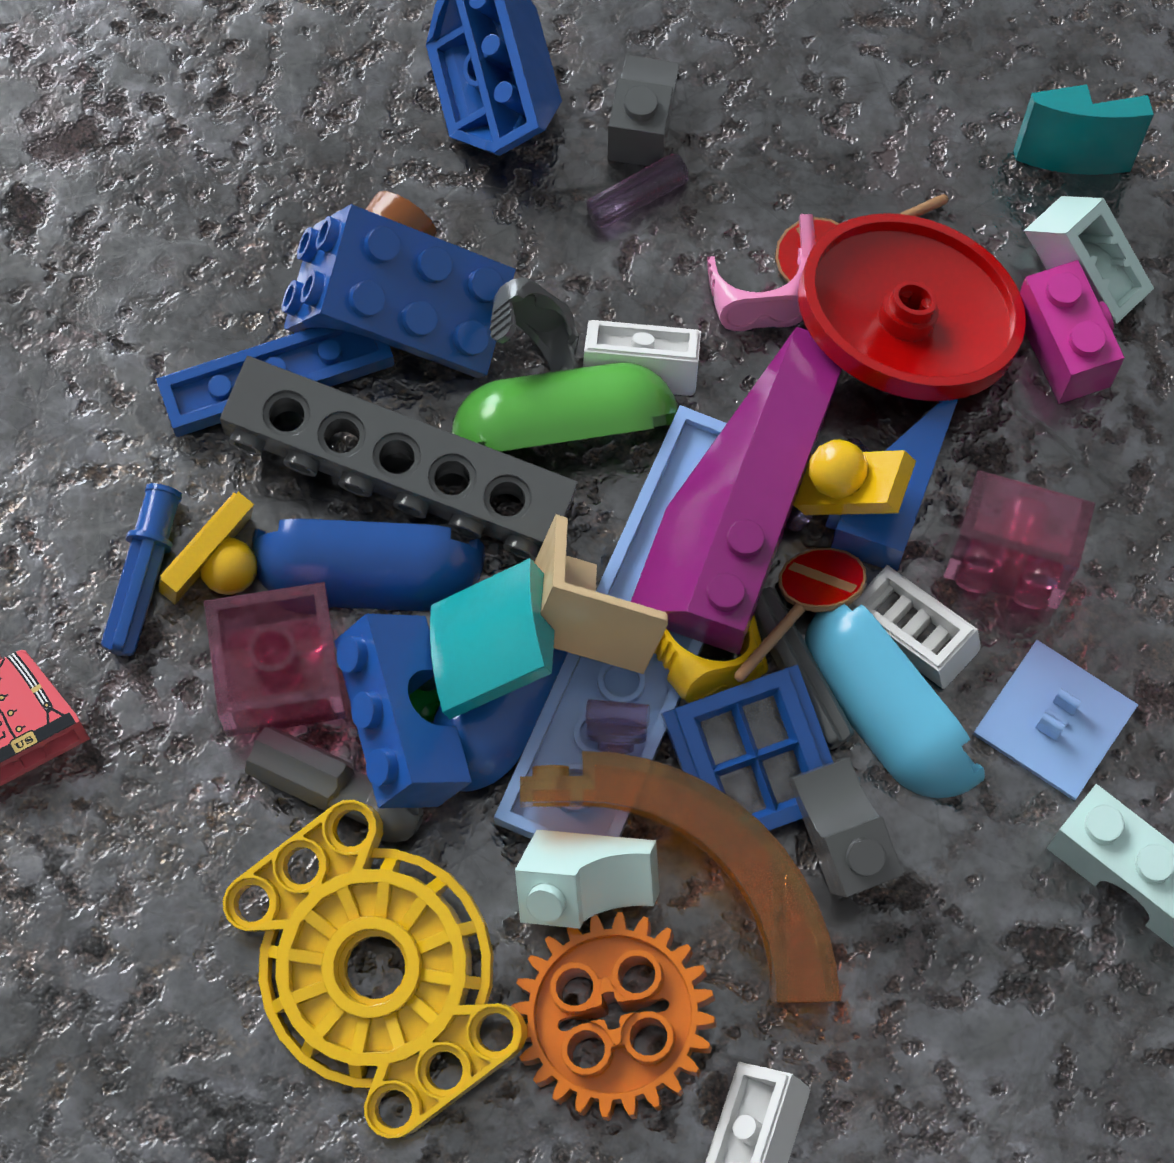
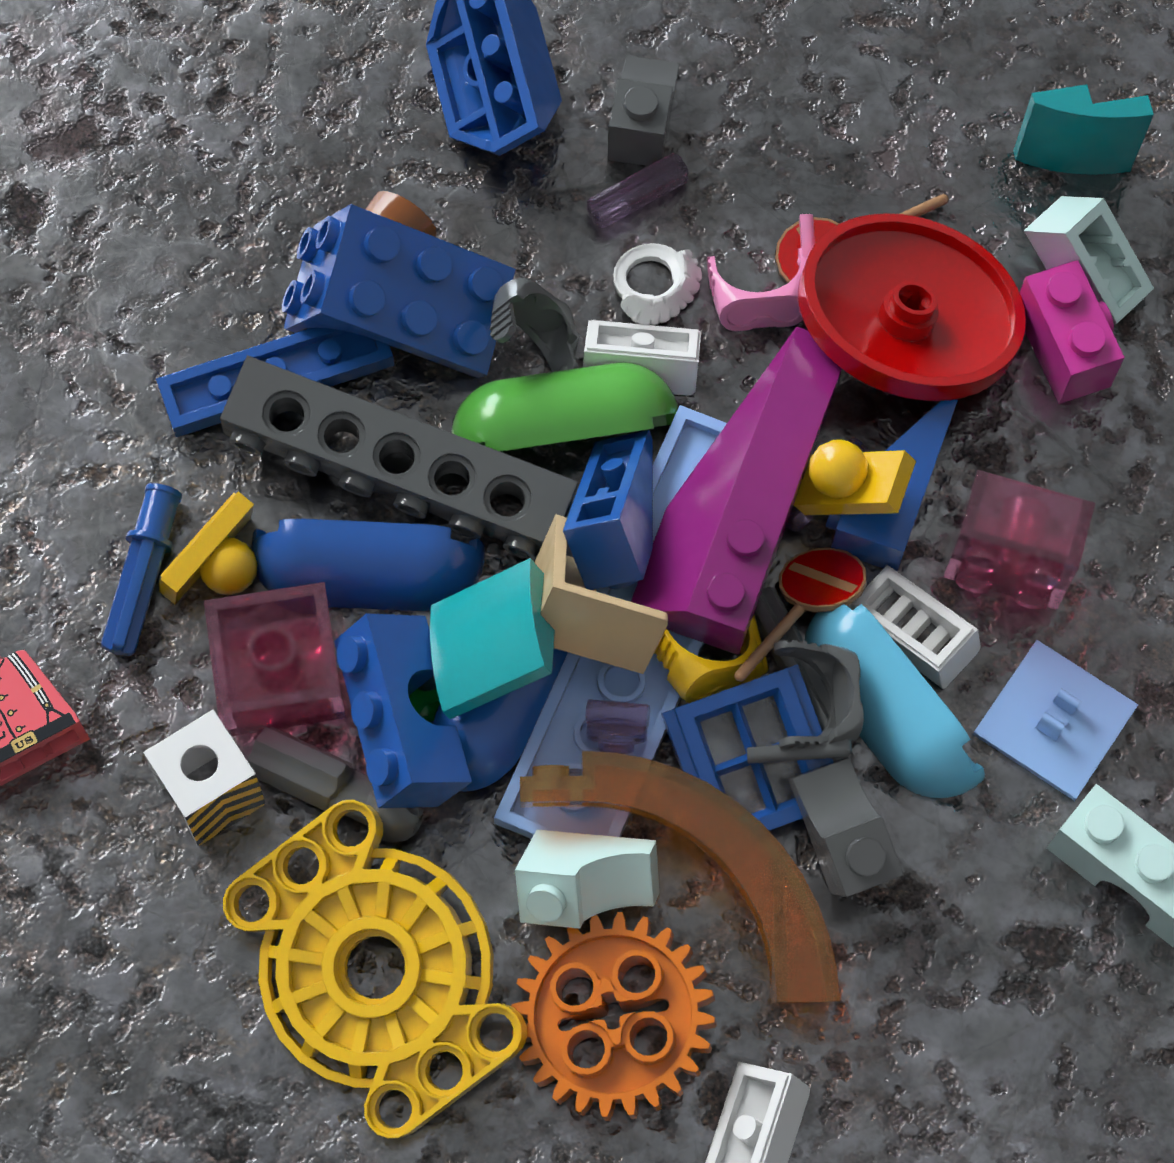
none -> white piece [143,710,265,846]
none -> blue slope [563,430,653,590]
none -> white piece [613,243,702,326]
none -> dark grey helmet [747,640,864,764]

